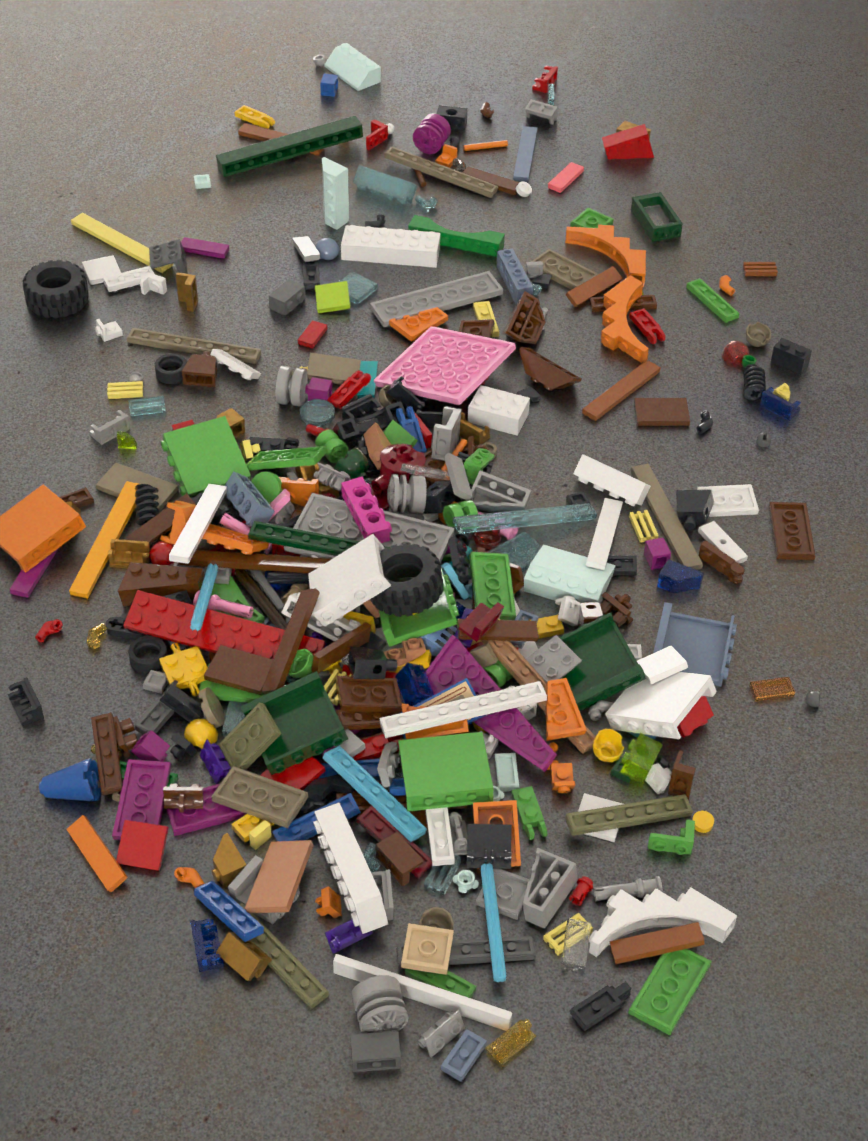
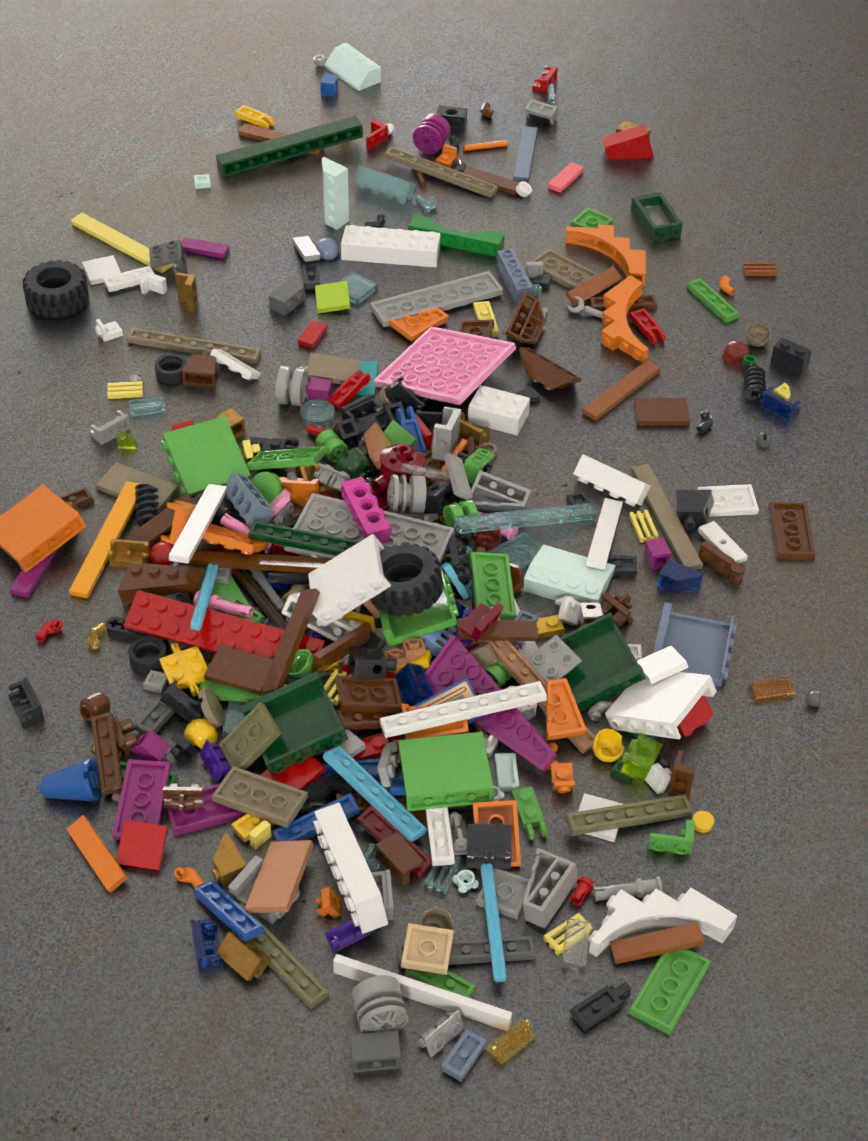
none -> reddish brown head [79,692,111,721]
none -> light grey piece [568,296,603,319]

